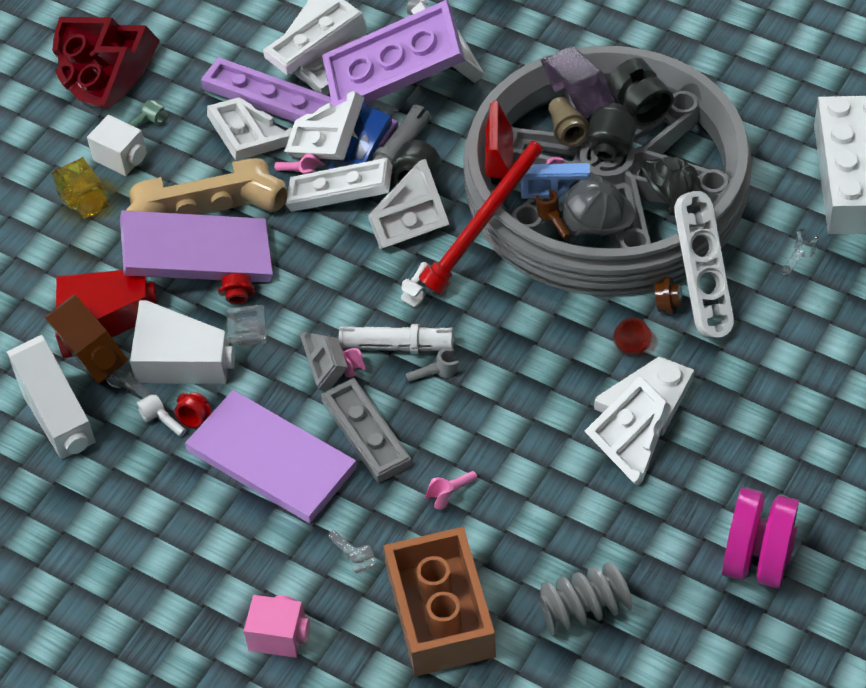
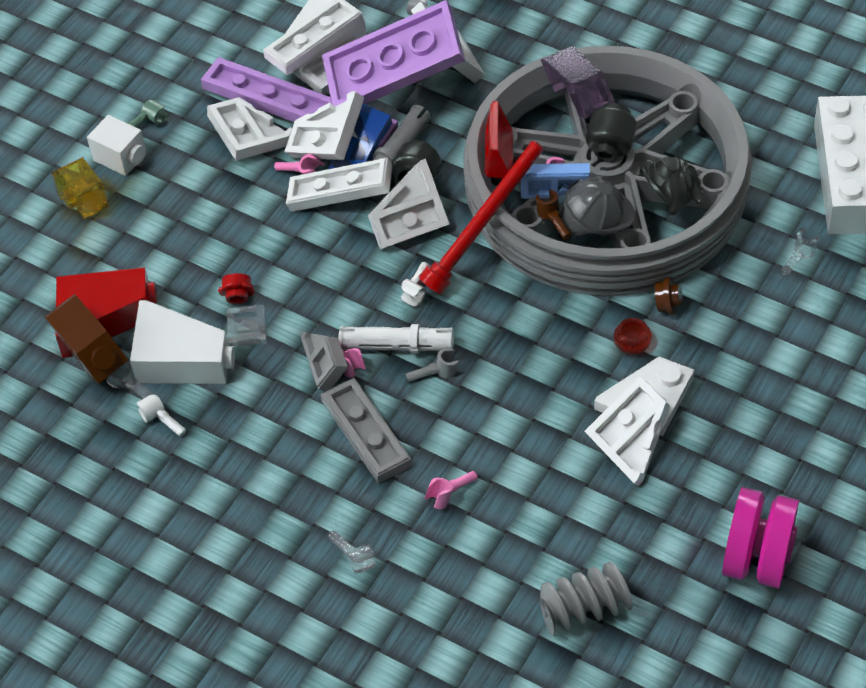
white slope [7,335,96,460] -> none
dark red brick [52,17,160,109] -> none
lavender tile [120,210,273,282] -> none
tan plate [126,158,287,215] -> none
red plate [174,392,212,428] -> none
lavender tile [185,390,357,524] -> none
bright pink brick [244,595,310,658] -> none
nougat brick [383,527,496,677] -> none
dark tan cone [548,97,589,147] -> none
pearl dark grey wheel [607,58,674,126] -> none
white beam [674,191,734,338] -> none

